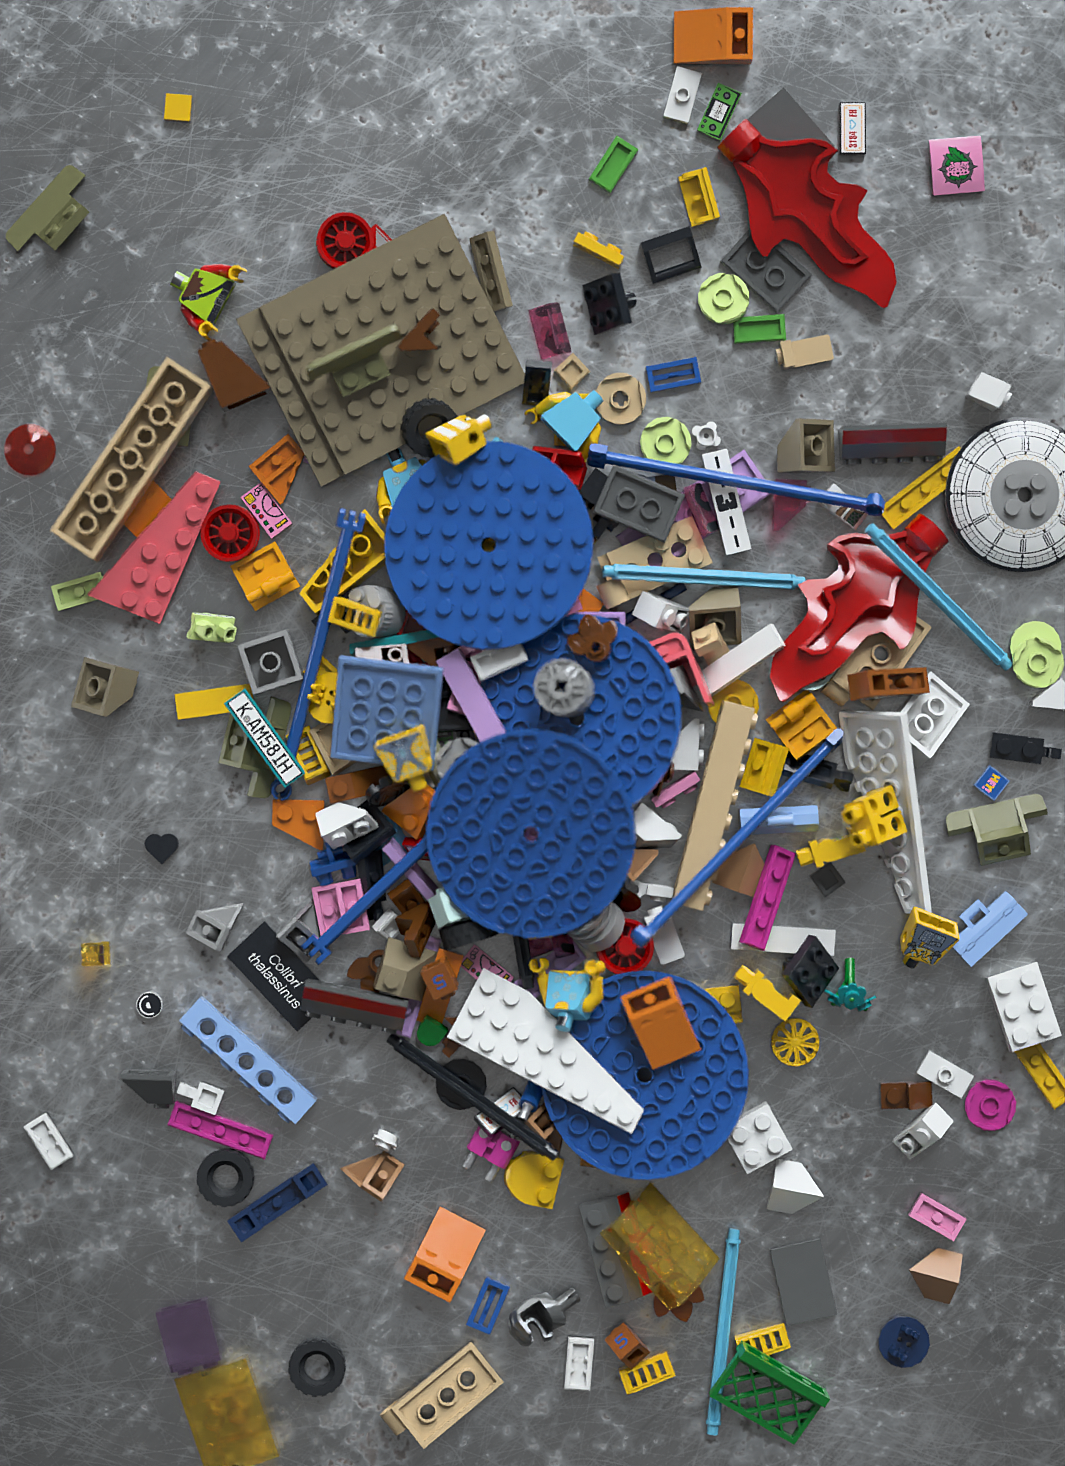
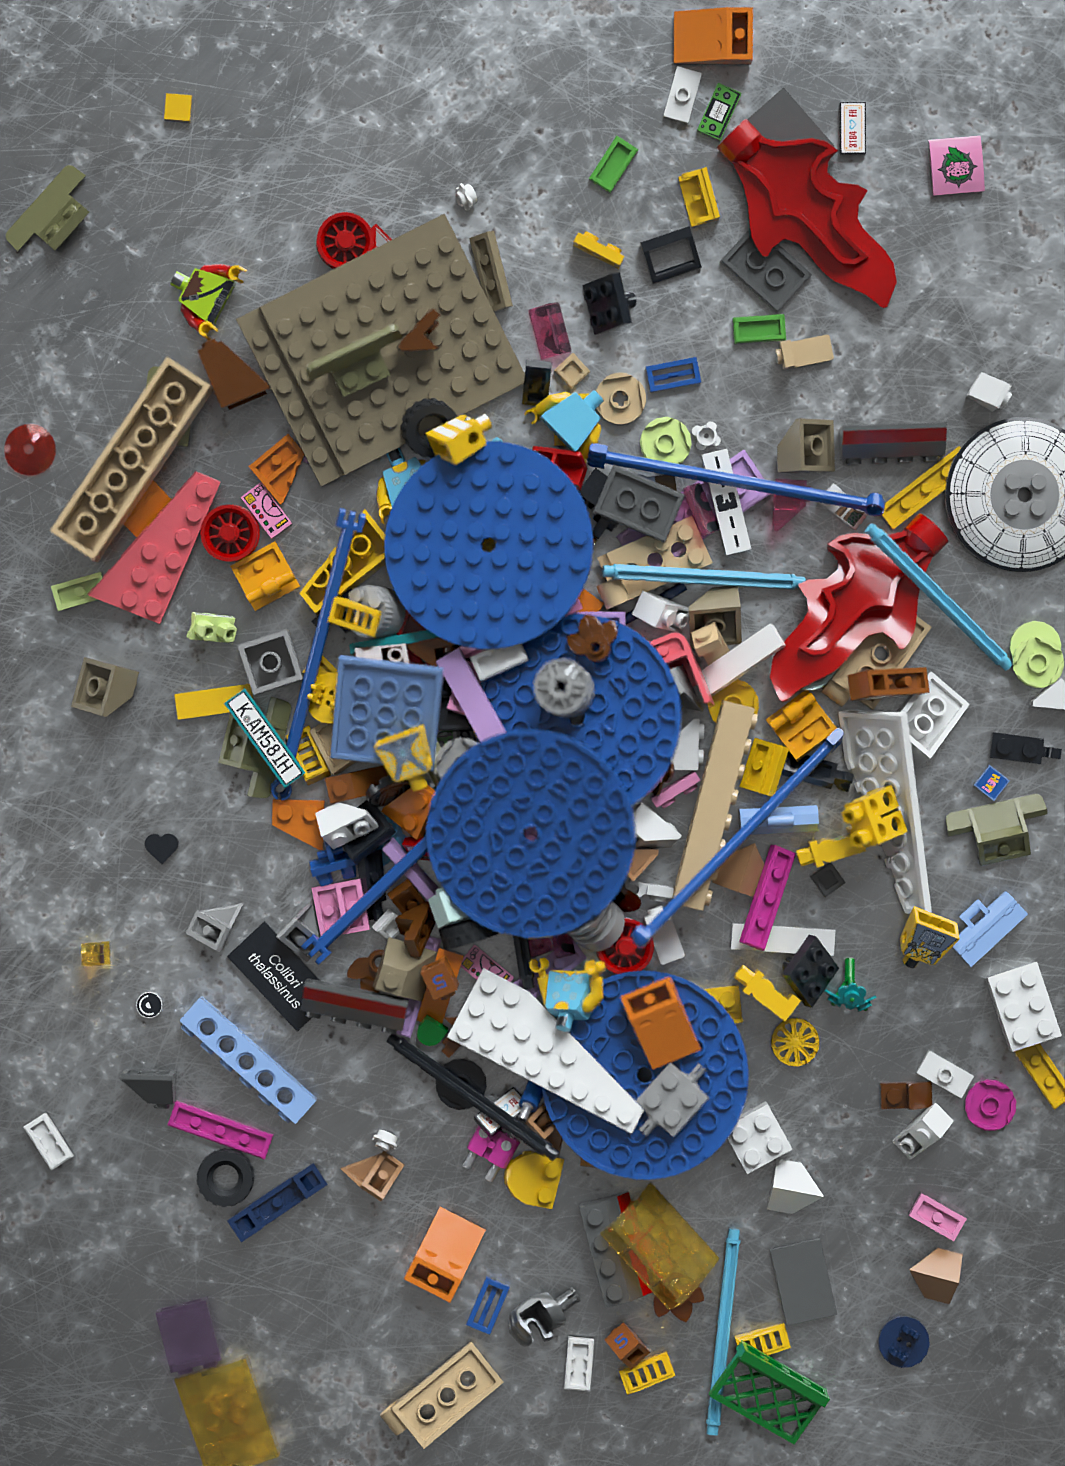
white plate [177,1081,224,1115] -> none
black tyre [288,1337,346,1397] -> none
yellowish green tile [698,273,749,324] -> none
none -> white plate [455,183,477,211]
none -> light grey plate [636,1062,710,1137]

